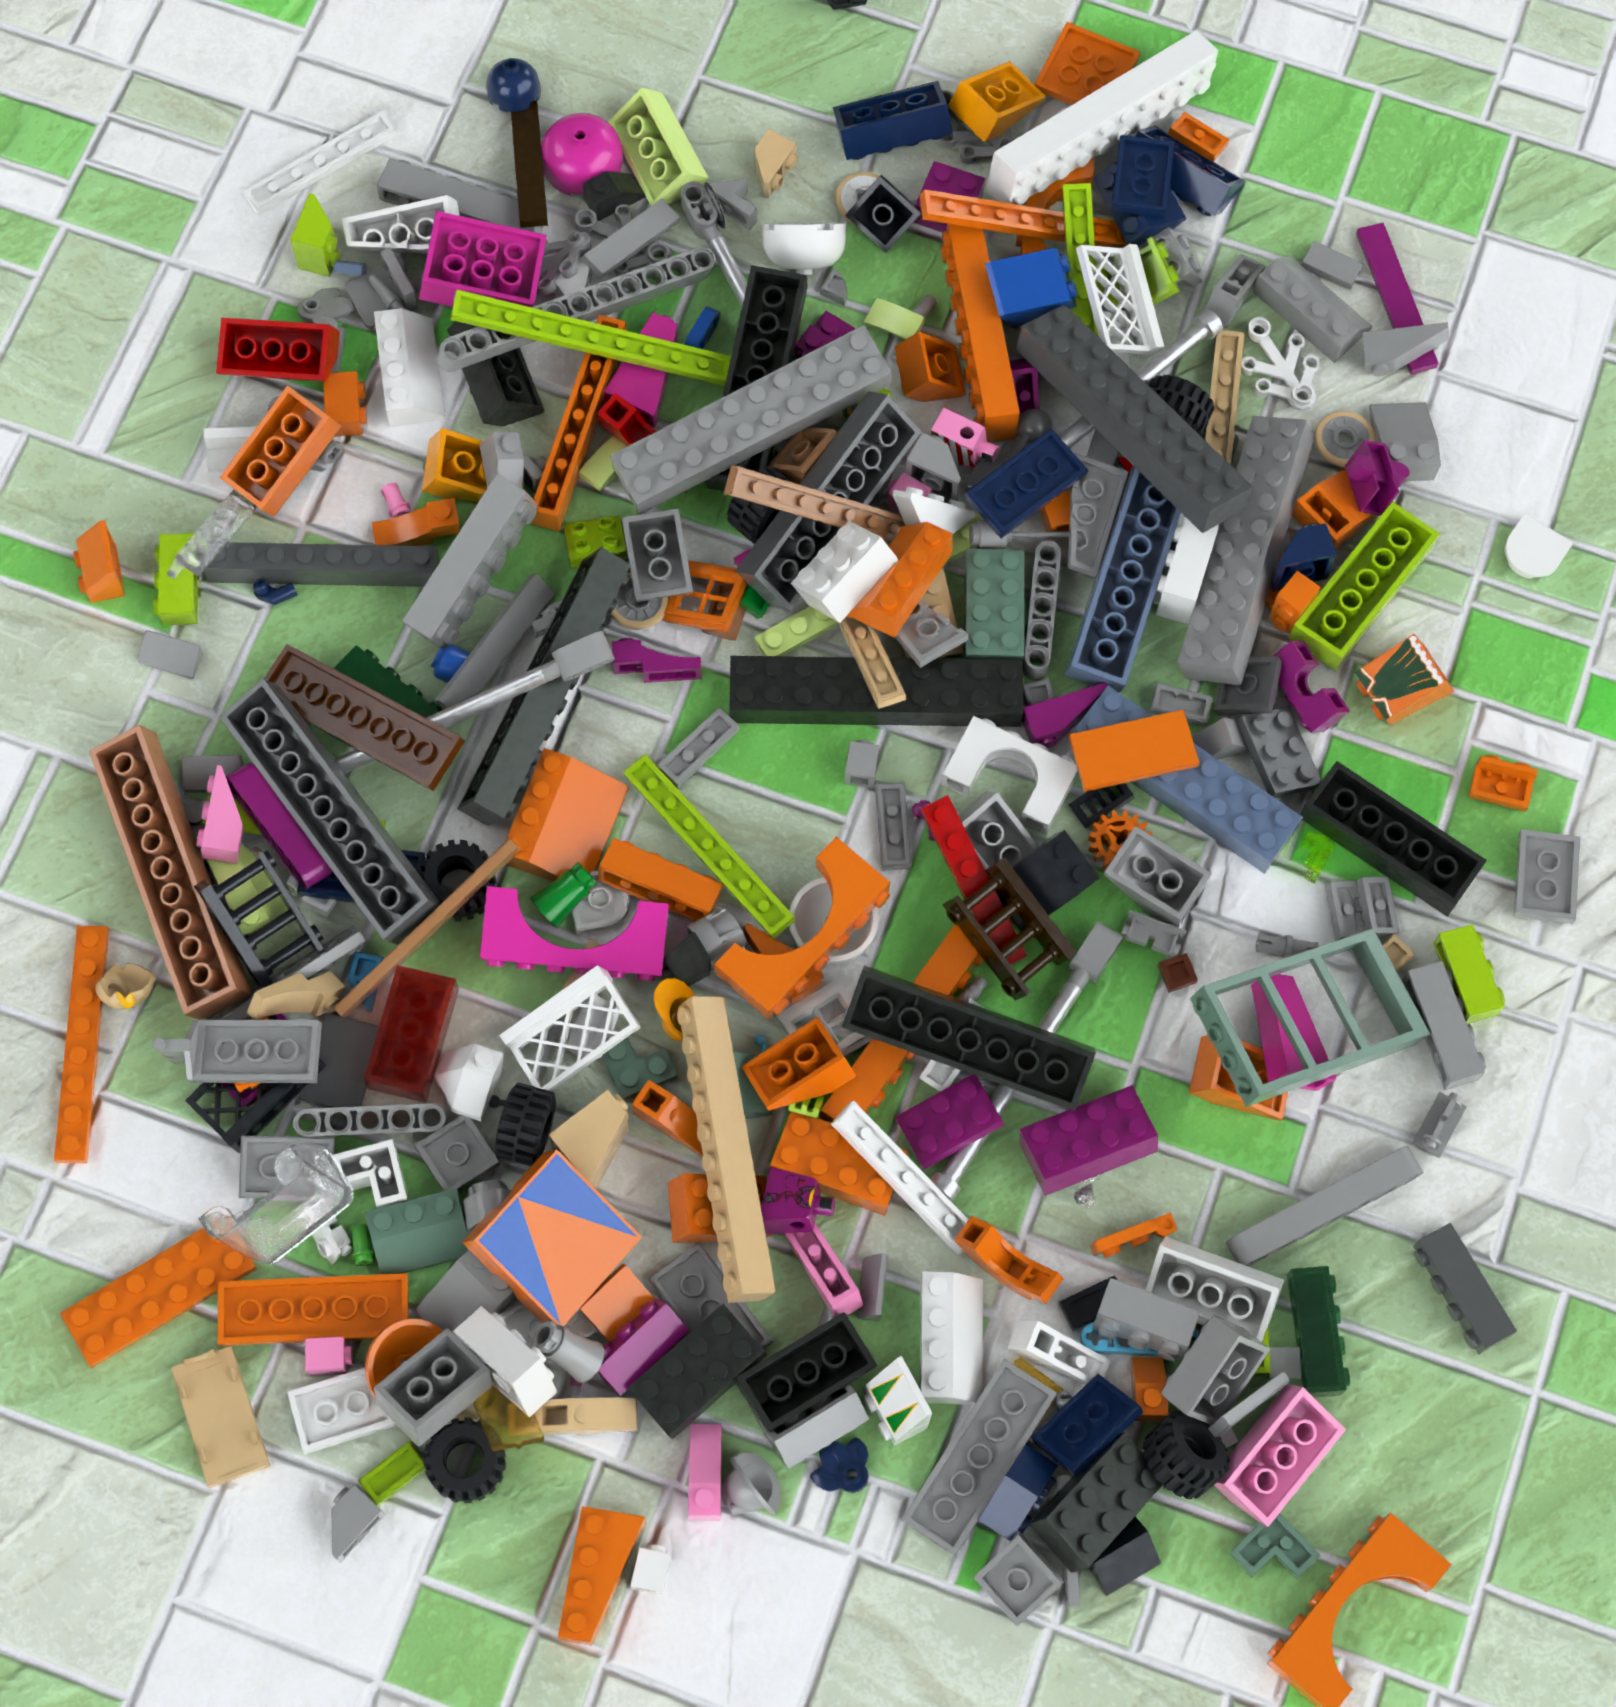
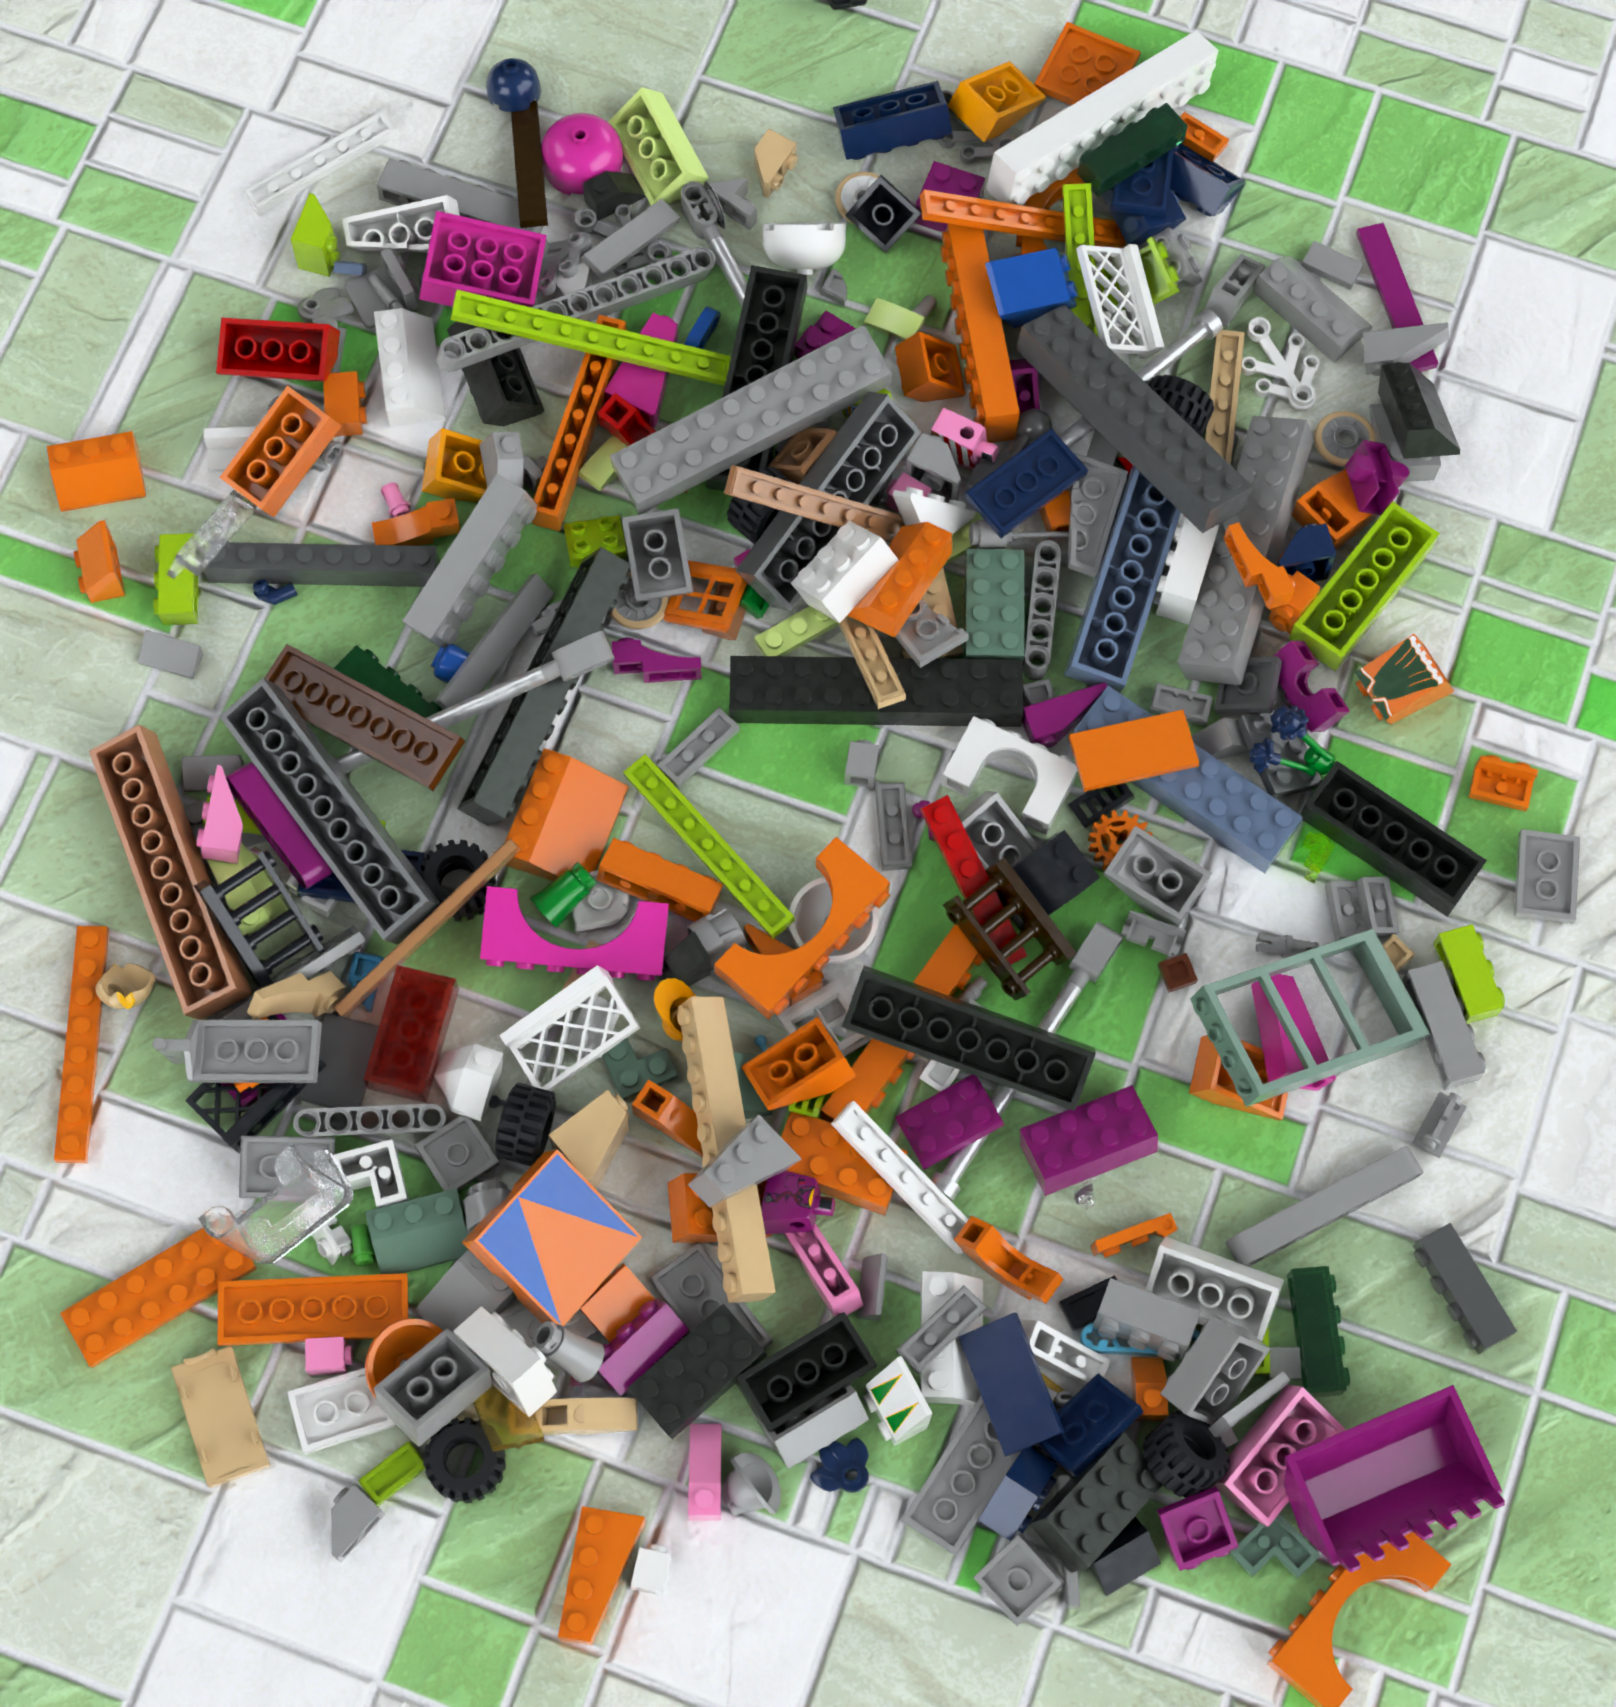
white tile [1504,513,1573,579] -> none
none -> orange slope [47,431,146,512]
none -> light grey wedge [688,1114,802,1208]
none -> light grey tile [896,1285,986,1374]
none -> dark blue tile [959,1313,1064,1457]
none -> clear green brick [1077,103,1188,197]
none -> magenta plate [1156,1486,1239,1571]
none -> orange slope [1223,522,1296,610]
none -> dark blue plant [1249,705,1336,776]
none -> magenta piece [1284,1385,1505,1572]
none -> pearl dark grey slope [1378,362,1460,459]

